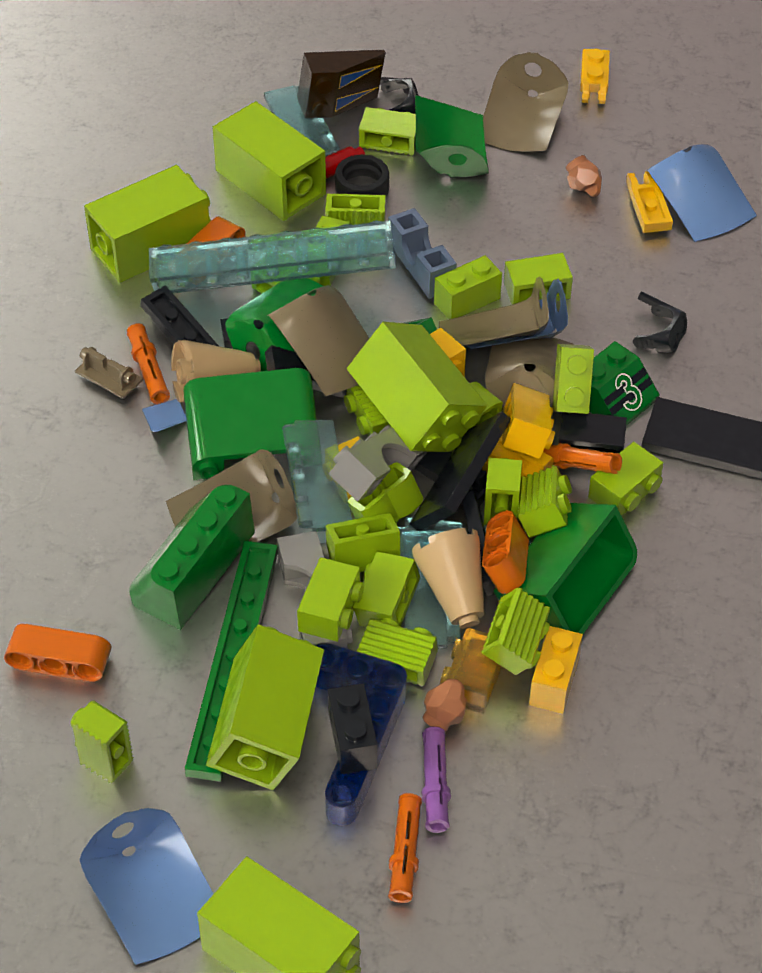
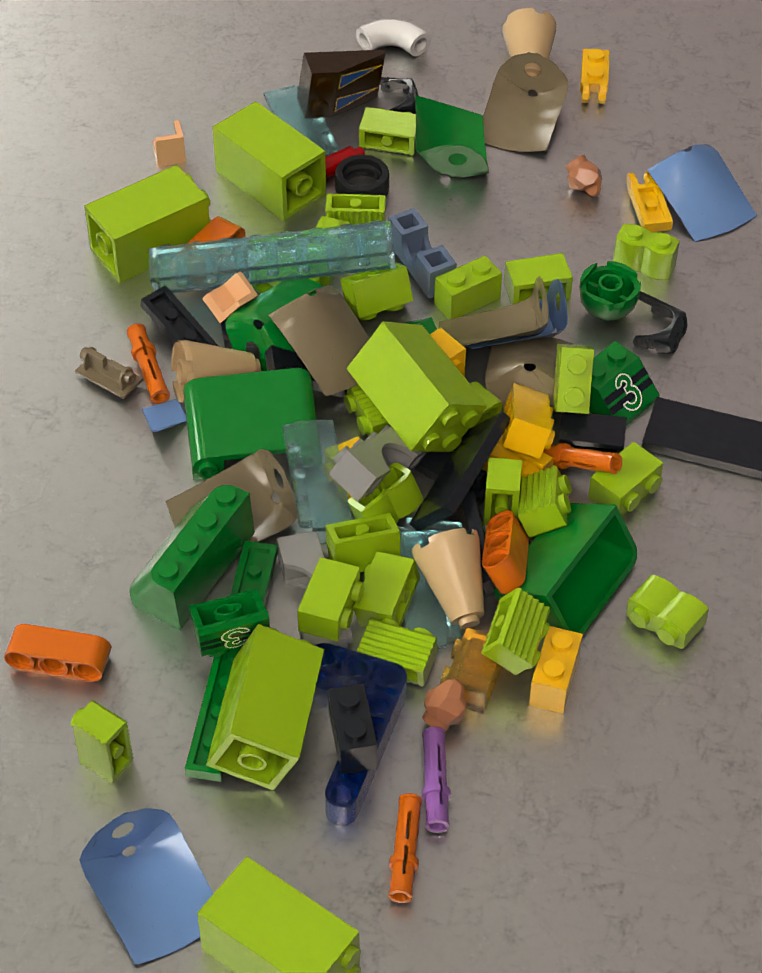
none -> light nougat panel [153,120,186,167]
none -> green slope [189,589,270,657]
none -> light nougat panel [202,271,258,323]
none -> lime brick [340,261,414,320]
none -> white cylinder [356,19,431,57]
none -> tan cone [502,8,556,77]
none -> green cylinder [579,261,641,321]
none -> lime brick [613,224,680,280]
none -> lime brick [626,574,709,649]

